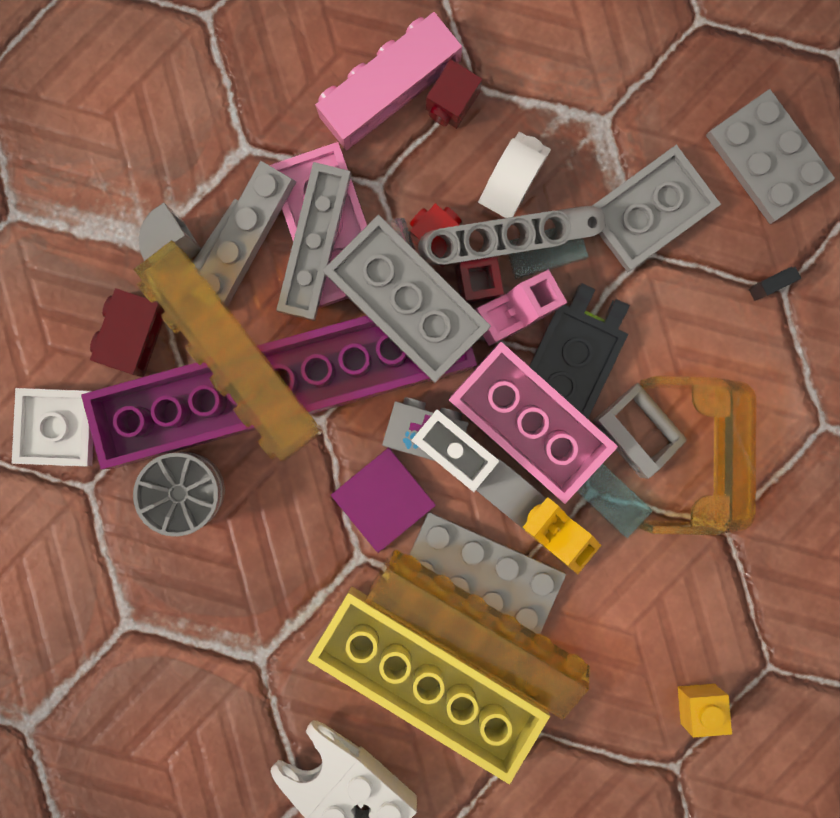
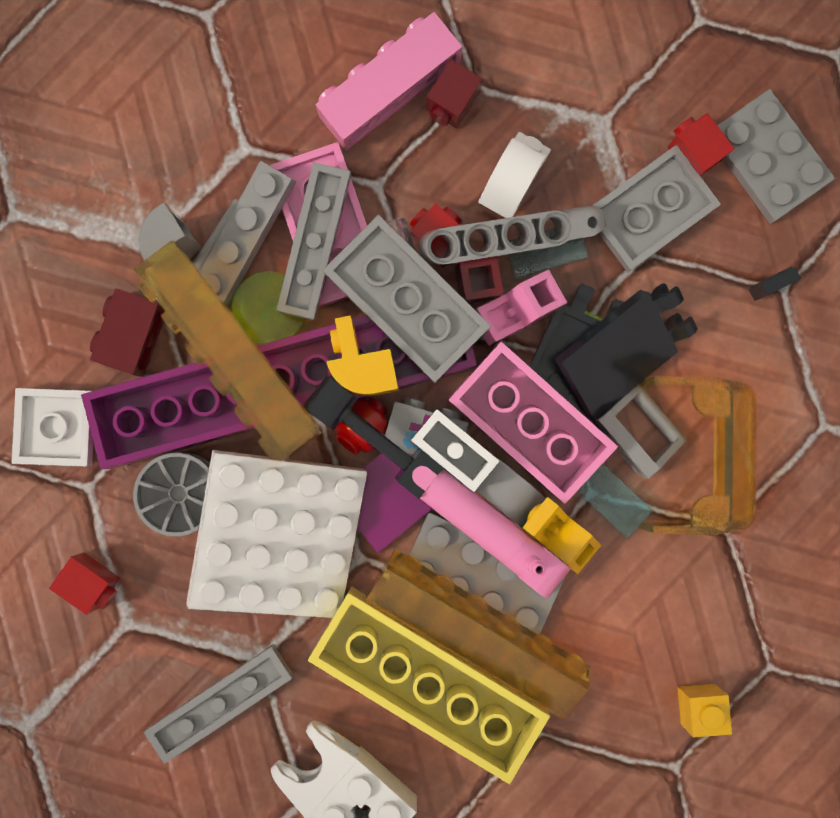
none -> red brick [49,553,120,615]
none -> light grey plate [144,644,294,764]
none -> white plate [186,450,367,618]
none -> clear neon green tile [232,271,306,344]
none -> bright pink piece [303,375,571,599]
none -> yellow brick [327,315,399,396]
none -> red head [334,398,389,455]
none -> black tile [554,283,698,421]
none -> red brick [668,113,734,176]

